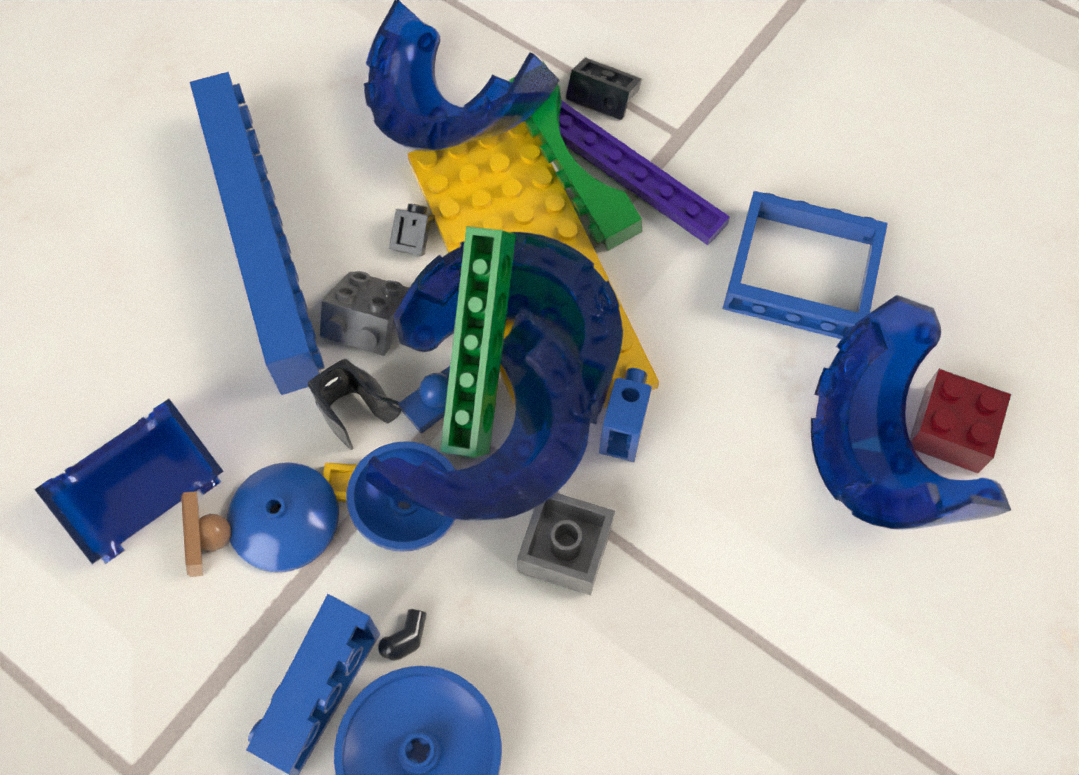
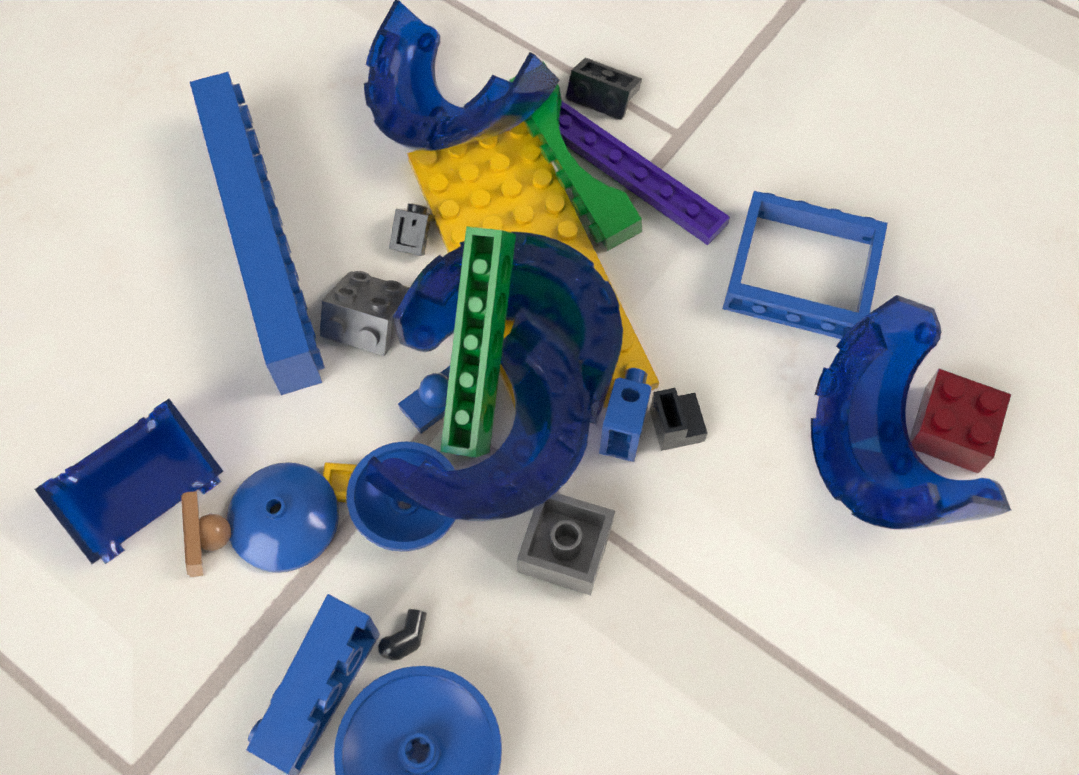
black piece [308,359,401,450] -> none
none -> black piece [650,387,708,451]

